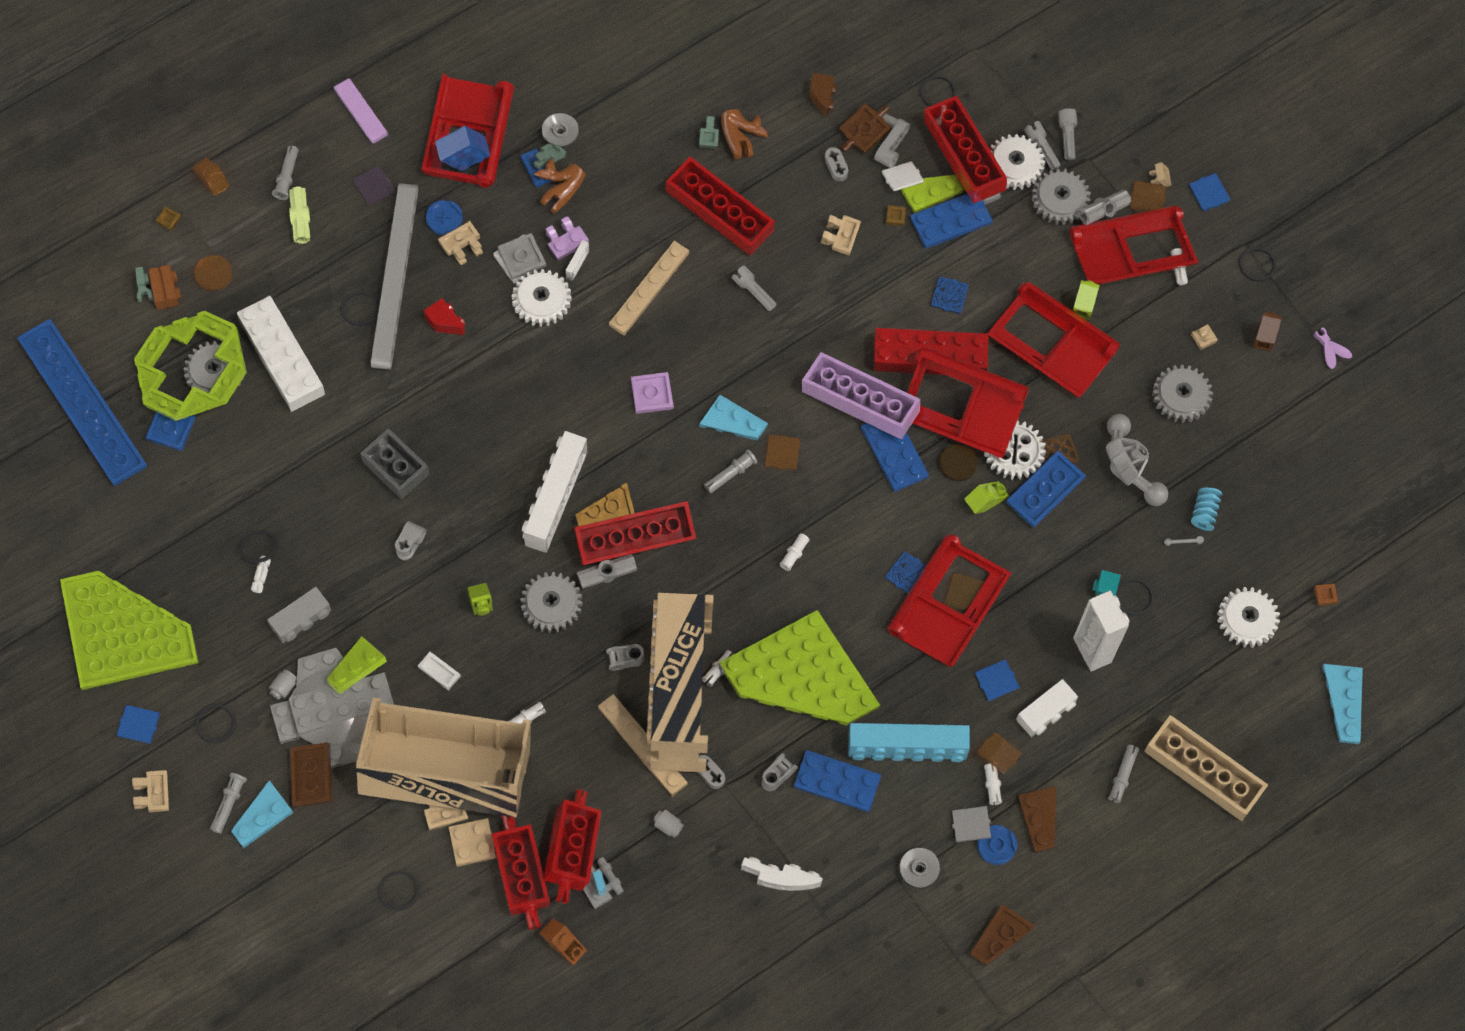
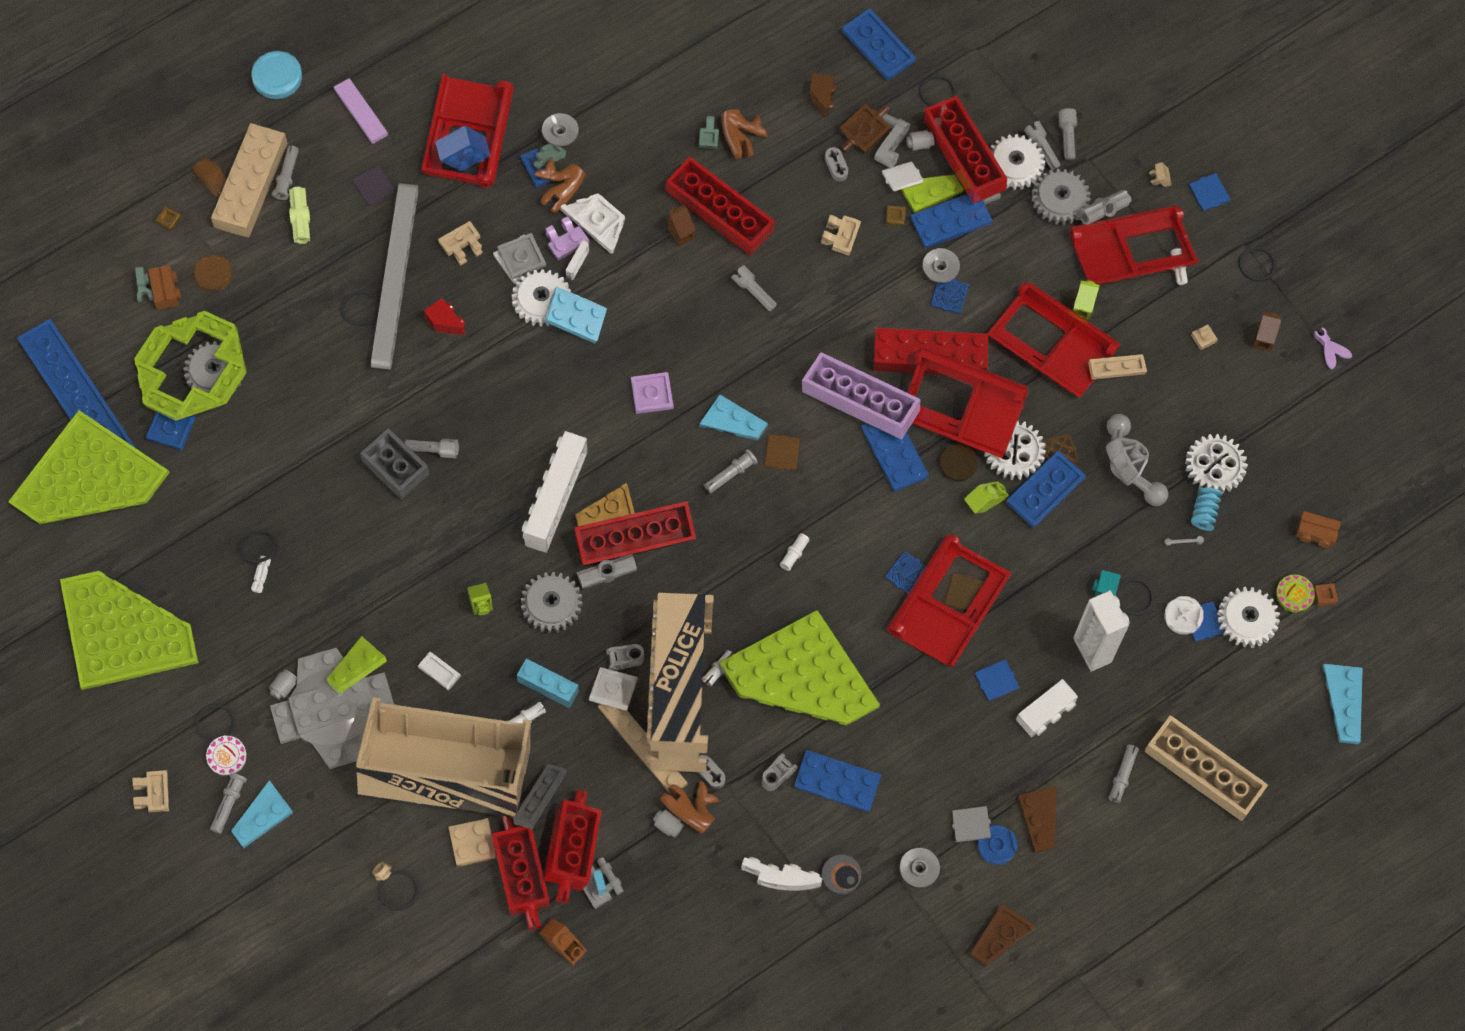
blue piece [117,705,160,744] -> none
white brick [237,296,325,412] -> none
light grey brick [267,587,331,643] -> none
reddish brown plate [290,742,332,807] -> none
light grey piece [395,521,426,560] -> none
tan plate [424,805,468,830] -> none
blue tile [426,200,463,236] -> none
tan plate [609,241,689,336] -> none
medium azure brick [848,723,970,762] -> none
clear orange piece [977,732,1022,774] -> none
white pin [984,763,1002,805] -> none
clear orange piece [1130,181,1166,211] -> none
light grey gear [1152,365,1213,423] -> none
none -> lime plate [8,410,170,524]
none -> white tile [206,736,246,776]
none -> tan brick [211,123,287,238]
none -> medium azure piece [251,51,302,99]
none -> tan plate [372,862,391,881]
none -> light grey piece [405,439,459,458]
none -> dark grey plate [513,764,566,829]
none -> medium azure brick [517,659,579,708]
none -> medium azure plate [544,286,607,343]
none -> white wing [560,194,625,254]
none -> white tile [589,667,638,711]
none -> dark orange piece [660,781,719,834]
none -> reddish brown slope [668,205,696,247]
none -> tile [822,855,861,895]
none -> blue plate [842,8,916,81]
none -> light grey brick [906,130,934,151]
none -> light grey dish [923,248,960,283]
none -> tan plate [1088,354,1147,380]
none -> white tile [1165,596,1203,635]
none -> white gear [1185,434,1248,494]
none -> blue piece [1192,601,1225,642]
none -> lime tile [1276,575,1315,613]
none -> dark orange brick [1295,511,1341,548]

